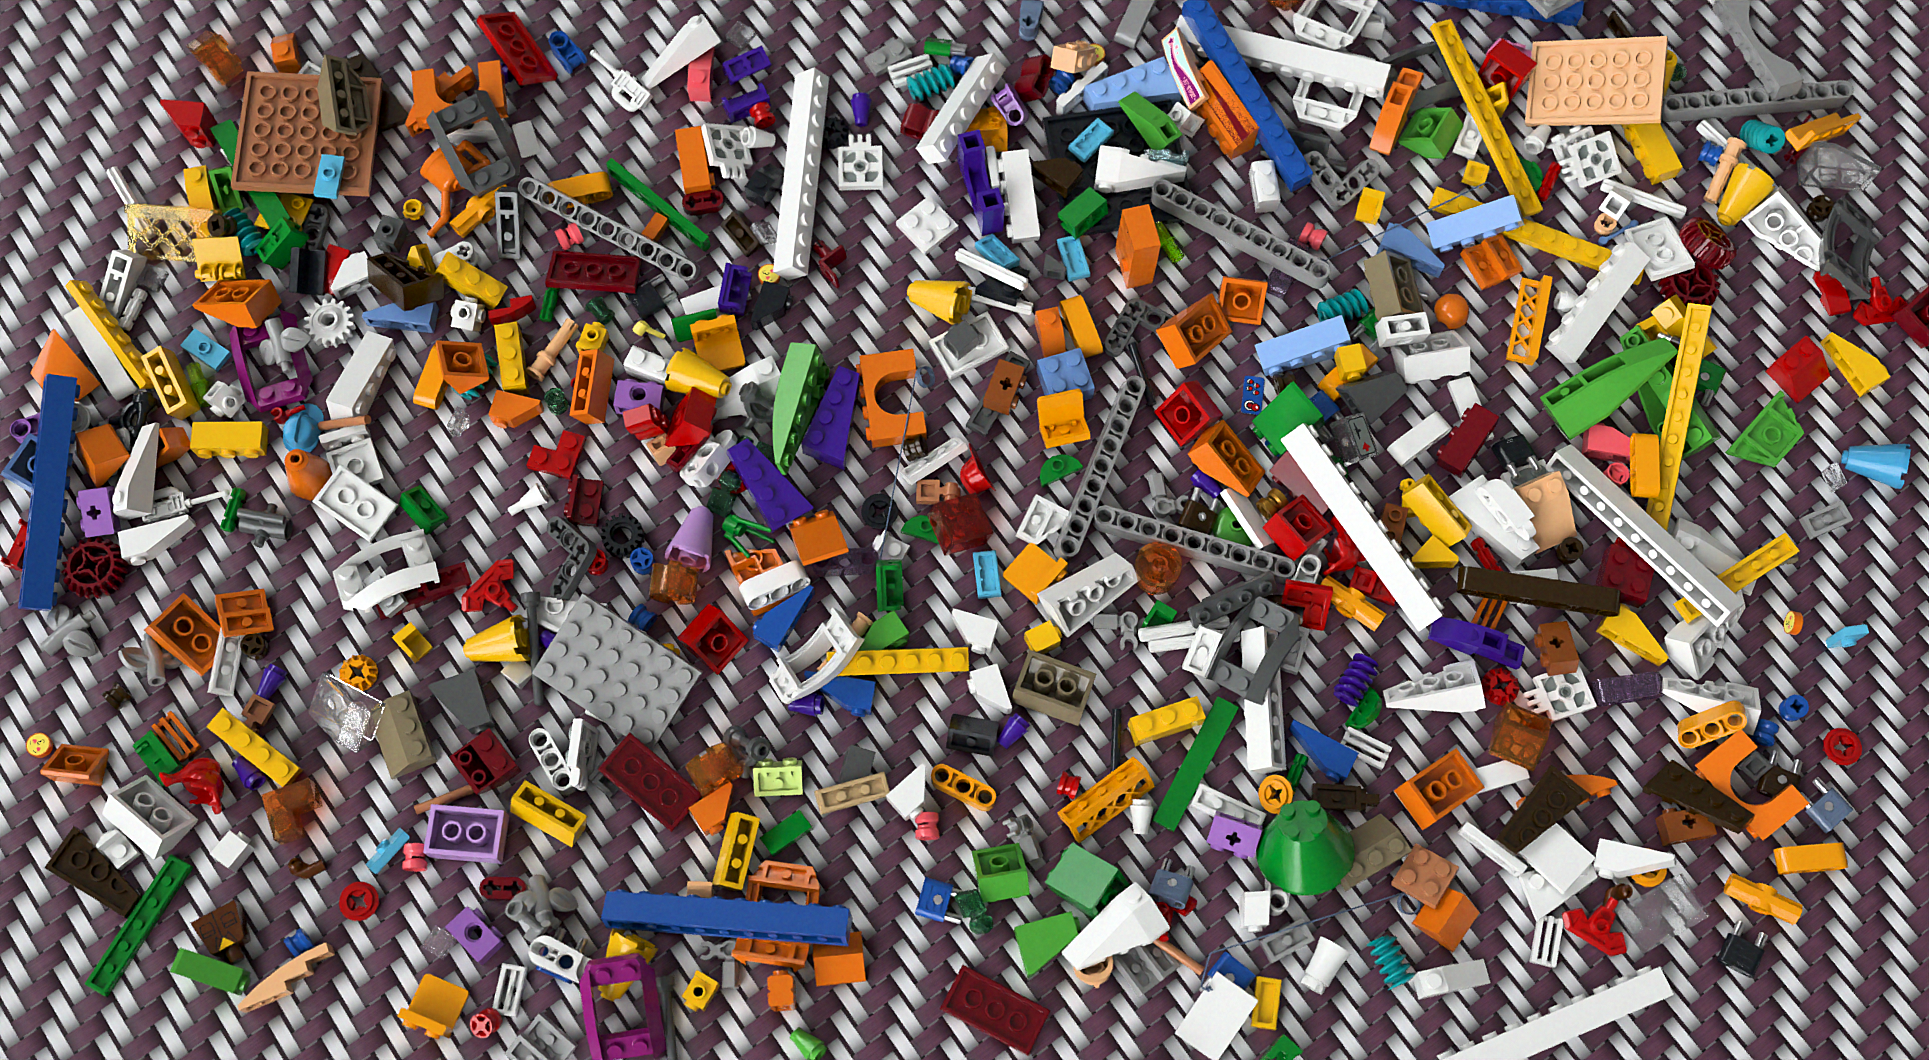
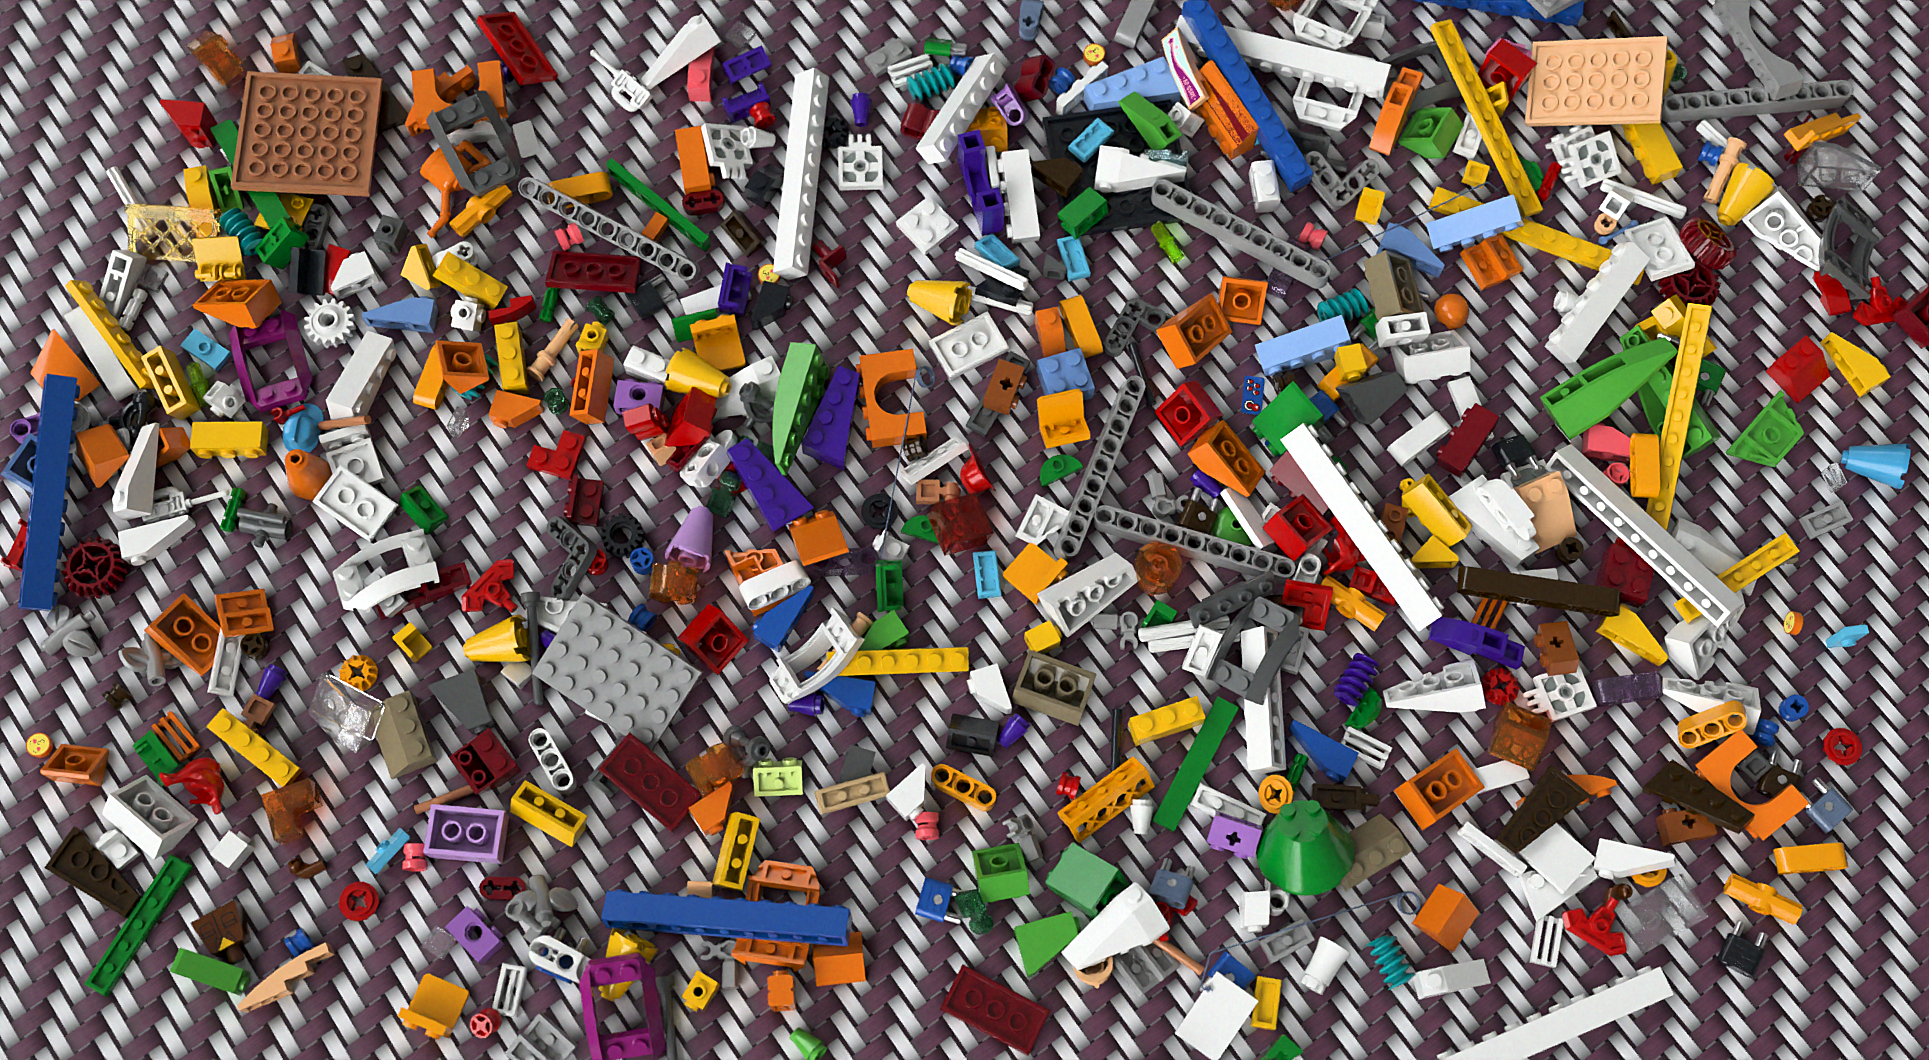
medium lavender brick [76,486,121,537] -> none
dark brown wheel [207,214,237,237] -> none
dark purple cone [232,756,266,791] -> none
light grey plant [259,318,312,373] -> none
medium azure plate [313,154,346,199] -> none
dark tan wedge [317,54,372,136] -> none
dark brown wedge [367,252,444,311] -> none
yellow plate [403,199,425,220] -> none
dark grey slope [495,187,525,259] -> none
white cone [508,483,550,516] -> none
blue piece [549,31,588,74] -> none
white piece [565,719,599,791] -> none
light yellow hand [633,320,665,340] -> none
green plant [722,514,775,558] -> none
clear tile [750,222,777,244] -> none
green slope [760,810,813,858] -> none
dark grey brick [944,320,980,361] -> none
white slope [952,608,999,654] -> none
light nougat brick [1051,40,1097,73] -> none
orange brick [1115,204,1161,289] -> none
pearl gold wheel [1256,488,1289,520] -> none
clear brick [1329,412,1379,467] -> none
nougat plate [1391,843,1459,909] -> none
red axle [1470,537,1504,572] -> none
light orange fence [1506,275,1553,366] -> none
white cone [1523,124,1551,155] -> none
teal piece [1740,120,1786,154] -> none

